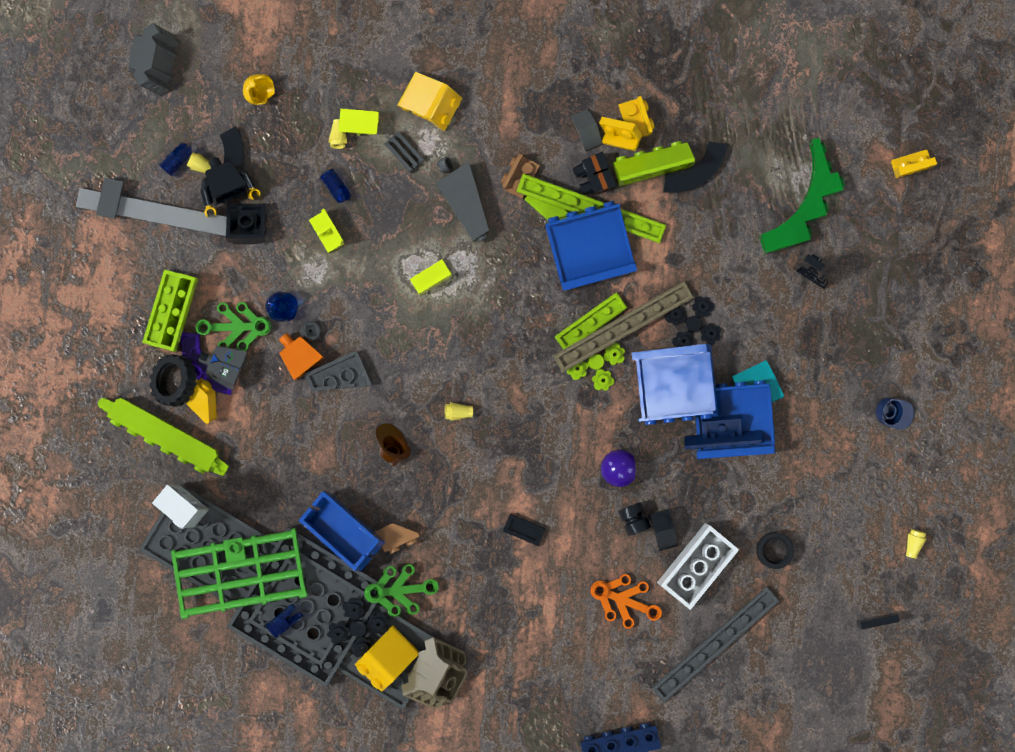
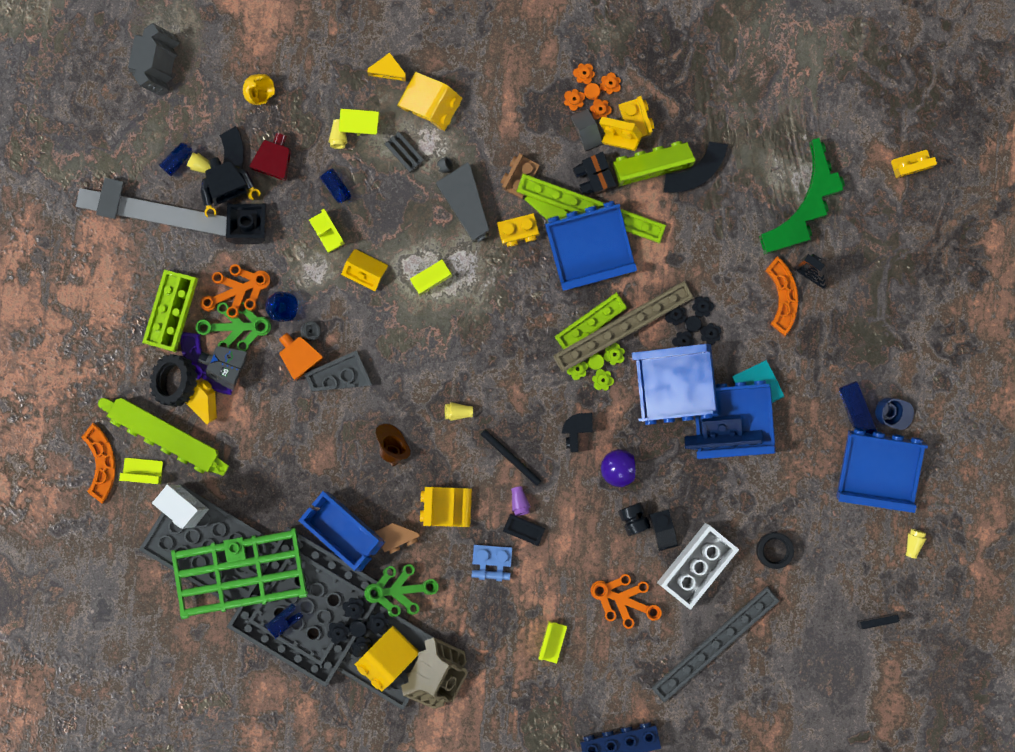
none -> orange tile [81,423,116,504]
none -> neon yellow panel [119,458,163,484]
none -> orange plant [200,264,270,319]
none -> dark red torso [249,133,291,181]
none -> yellow panel [341,249,388,291]
none -> yellow slope [367,53,406,82]
none -> yellow piece [420,487,472,527]
none -> medium blue plate [471,545,512,582]
none -> black bar [480,429,542,486]
none -> yellow bracket [497,213,540,247]
none -> medium lavender cone [511,486,531,516]
none -> neon yellow panel [538,621,567,664]
none -> black brick [561,413,593,453]
none -> orange plant [564,63,621,120]
none -> orange tile [765,256,798,337]
none -> blue panel [836,428,928,513]
none -> clear blue slope [839,381,877,434]

